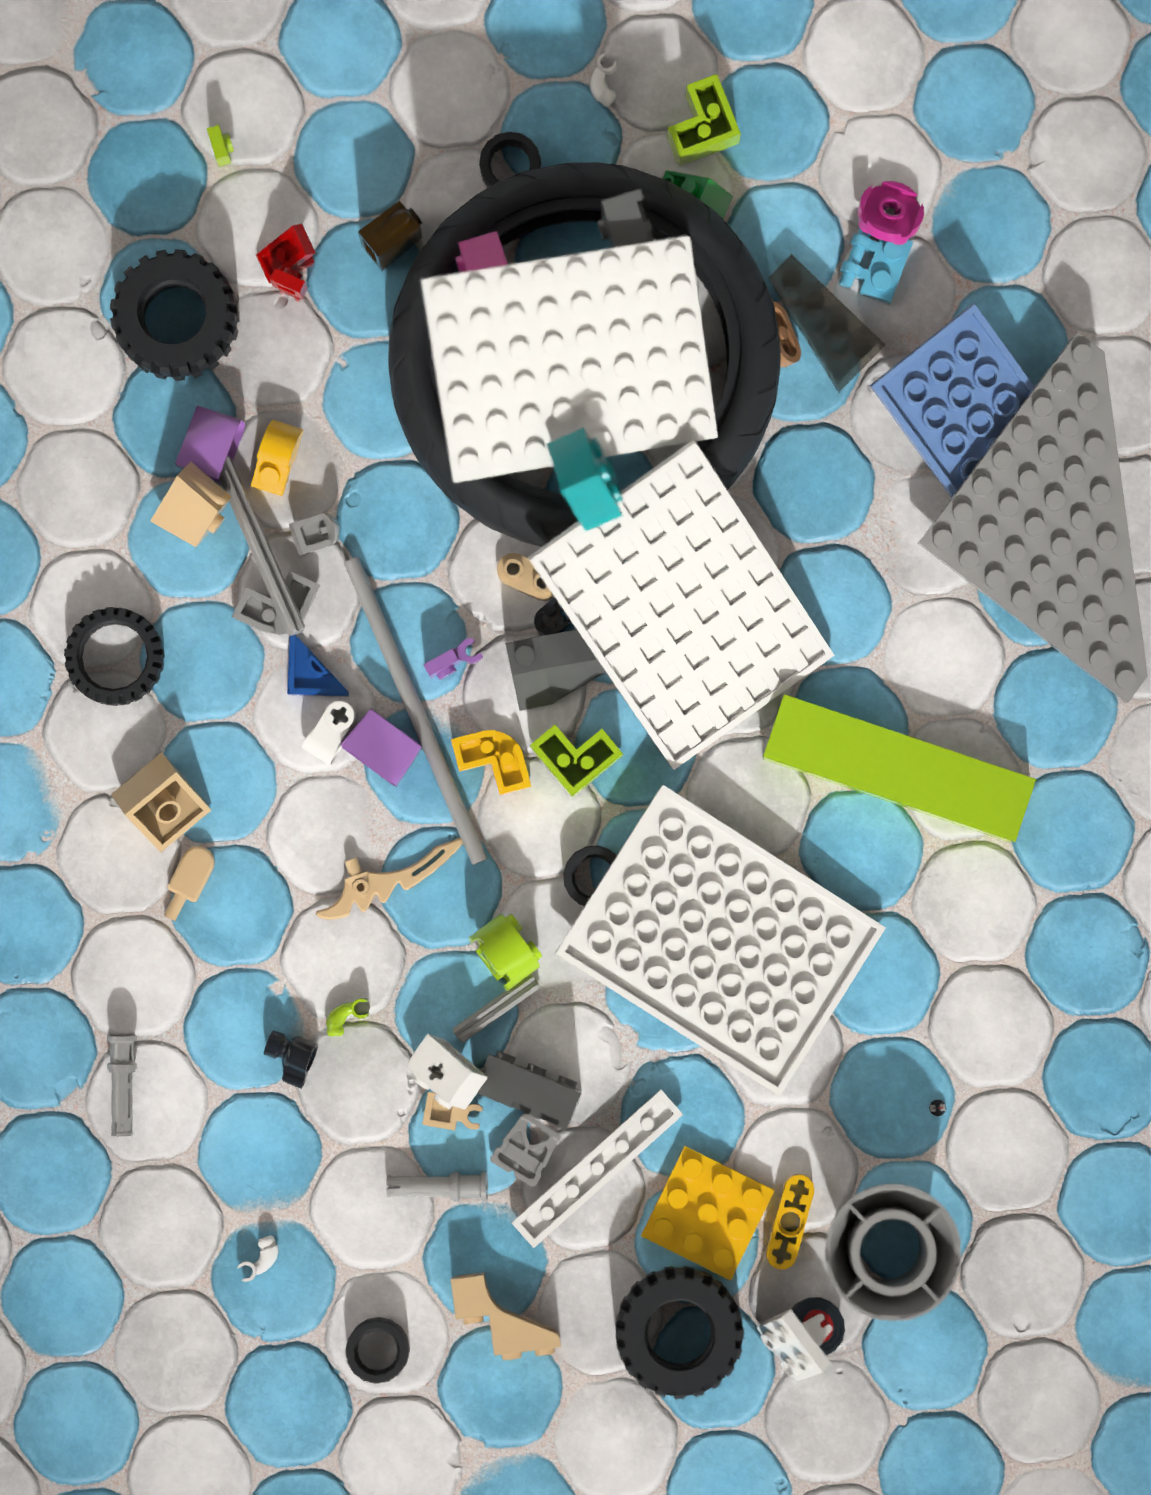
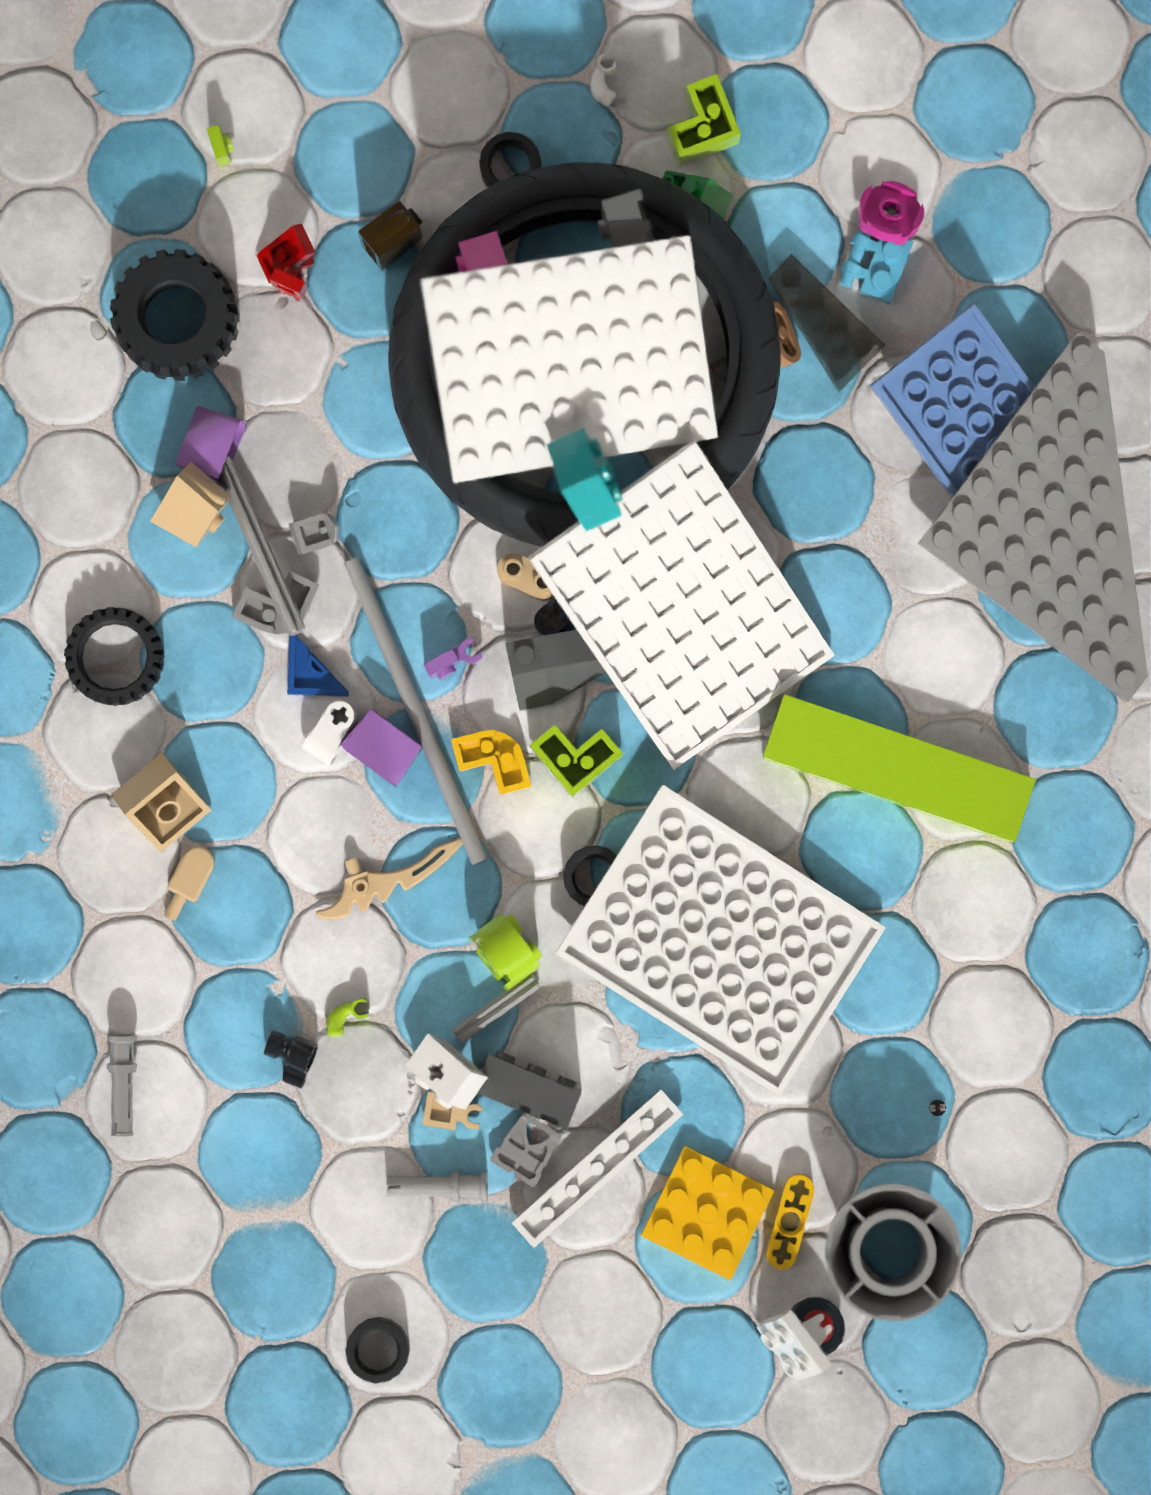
white arm [237,1235,279,1282] -> none
yellow brick [251,420,304,496] -> none
tan arch [451,1272,561,1360] -> none
black tyre [615,1266,744,1399] -> none

